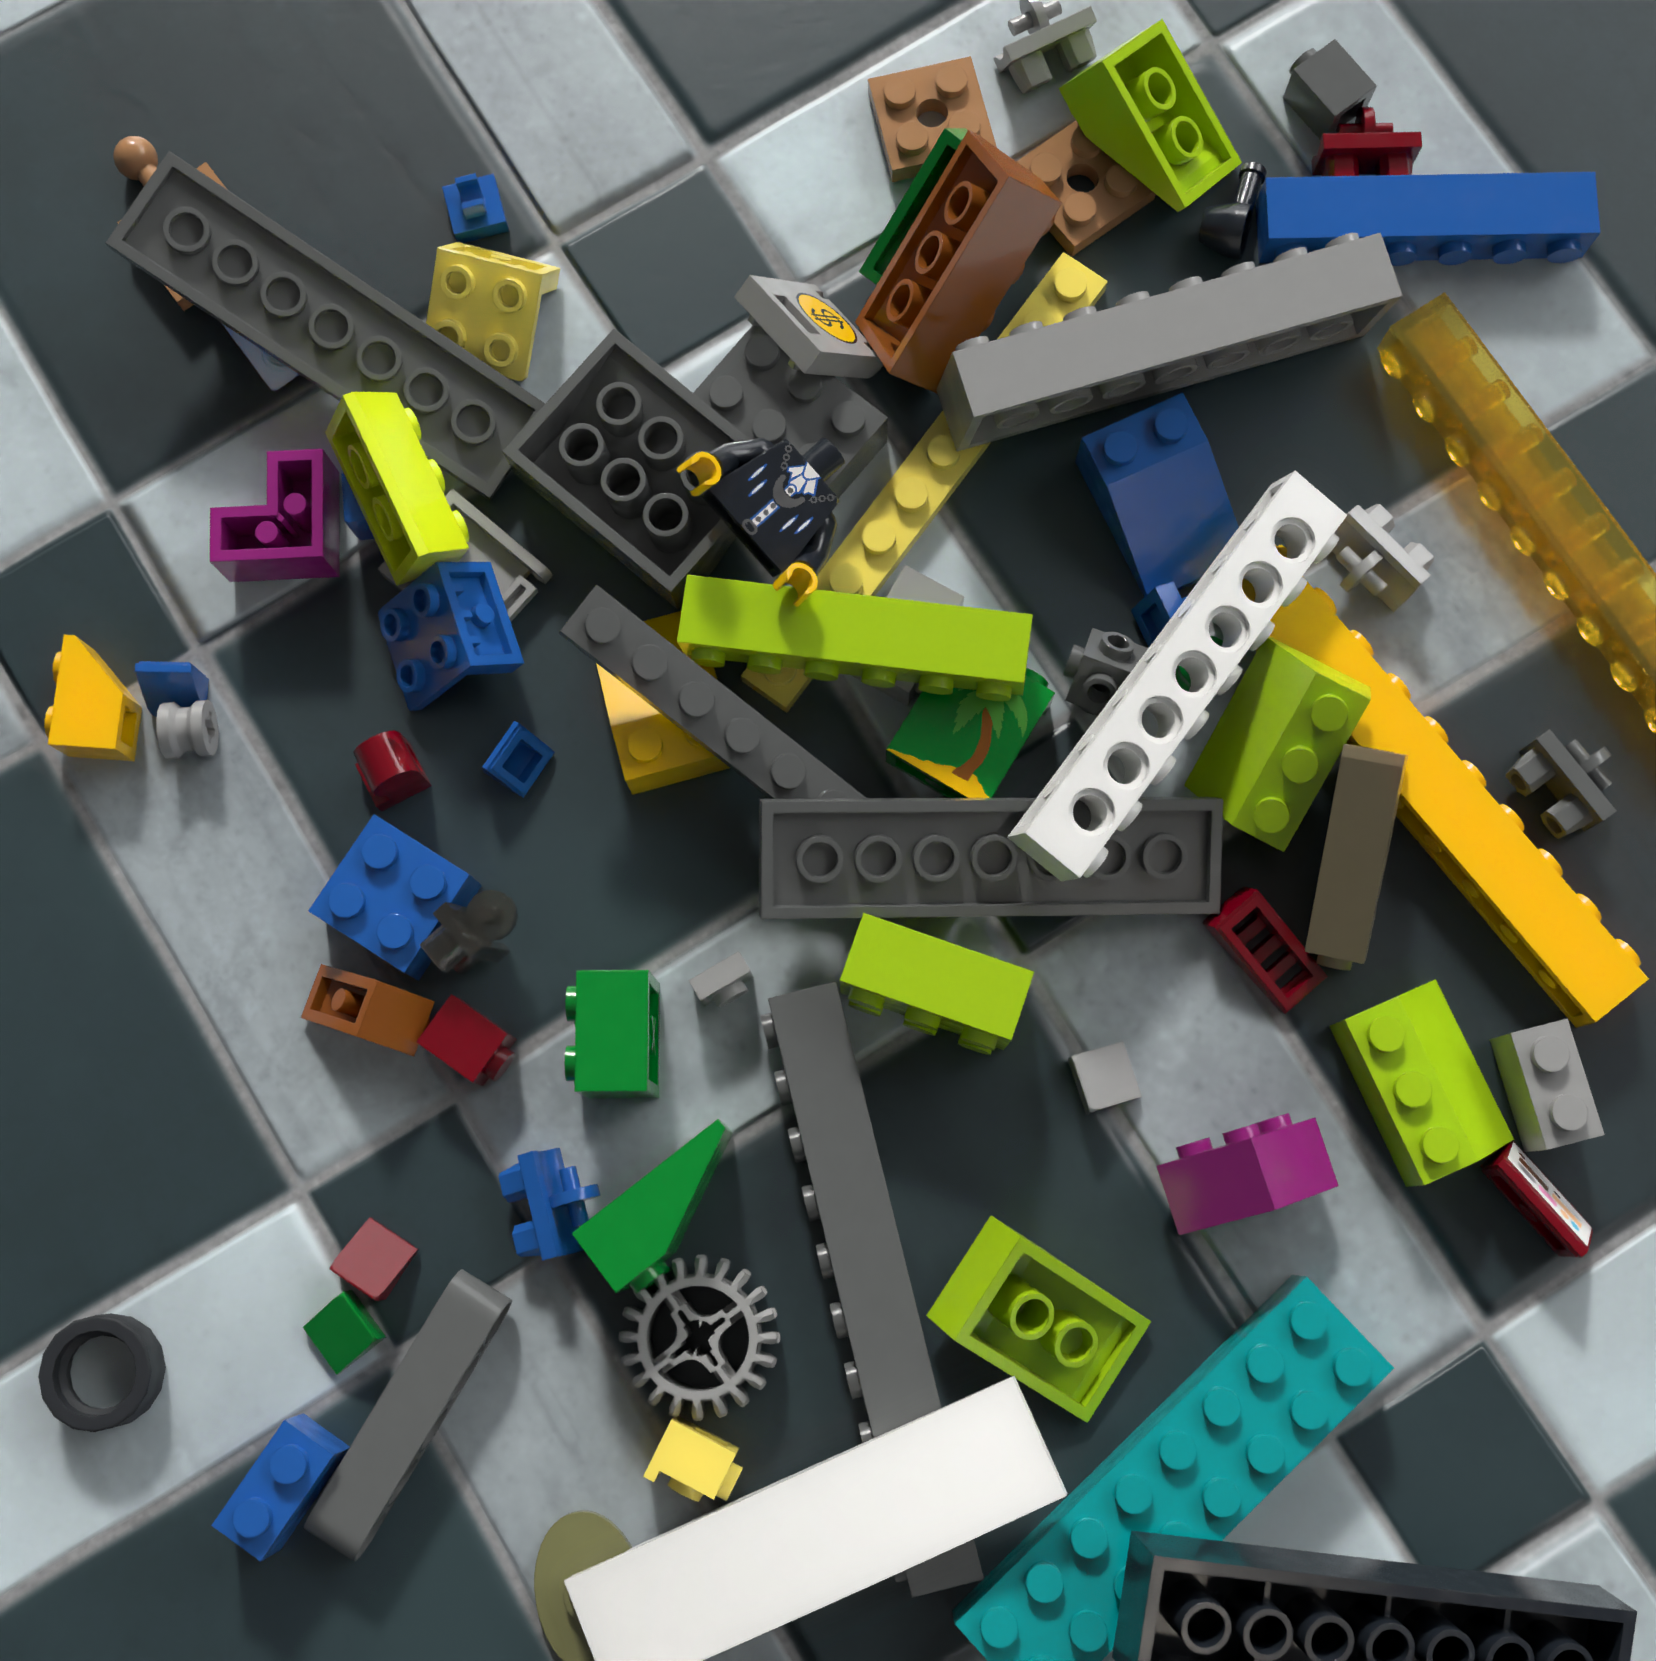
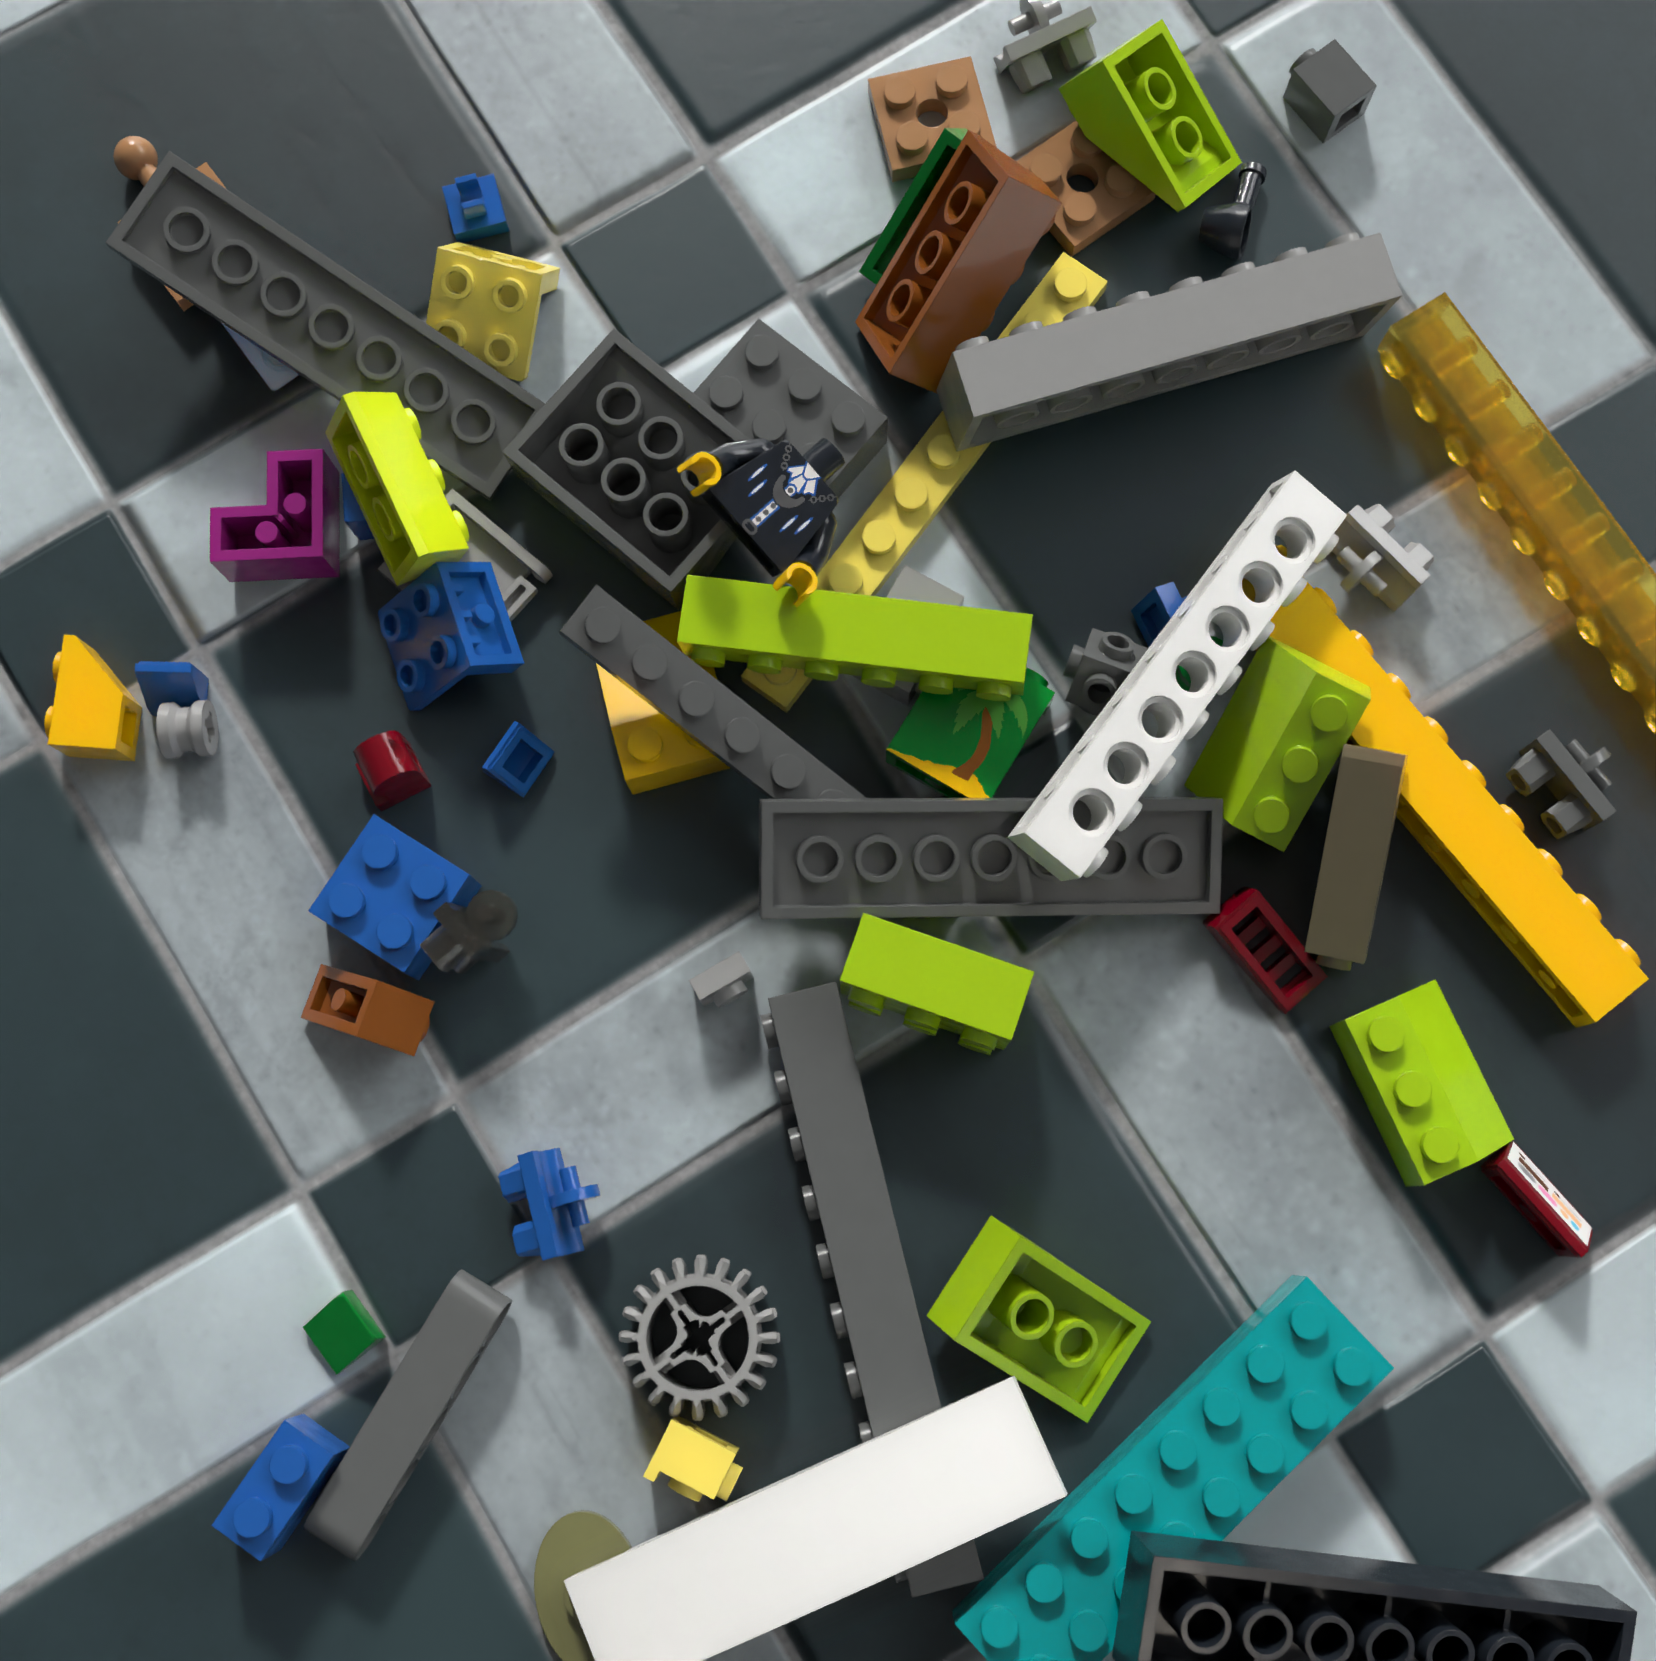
black tyre [38,1313,166,1432] -> none
slope [329,1217,419,1301] -> none
dark red brick [416,994,517,1086] -> none
green brick [564,970,660,1099] -> none
green slope [572,1119,733,1294] -> none
light grey container [734,275,883,379] -> none
light grey slope [1068,1041,1142,1114] -> none
blue slope [1075,393,1239,597] -> none
magenta brick [1156,1113,1339,1235] -> none
blue brick [1256,172,1600,266] -> none
dark red hips [1311,107,1422,176] -> none
light grey brick [1489,1018,1605,1152] -> none

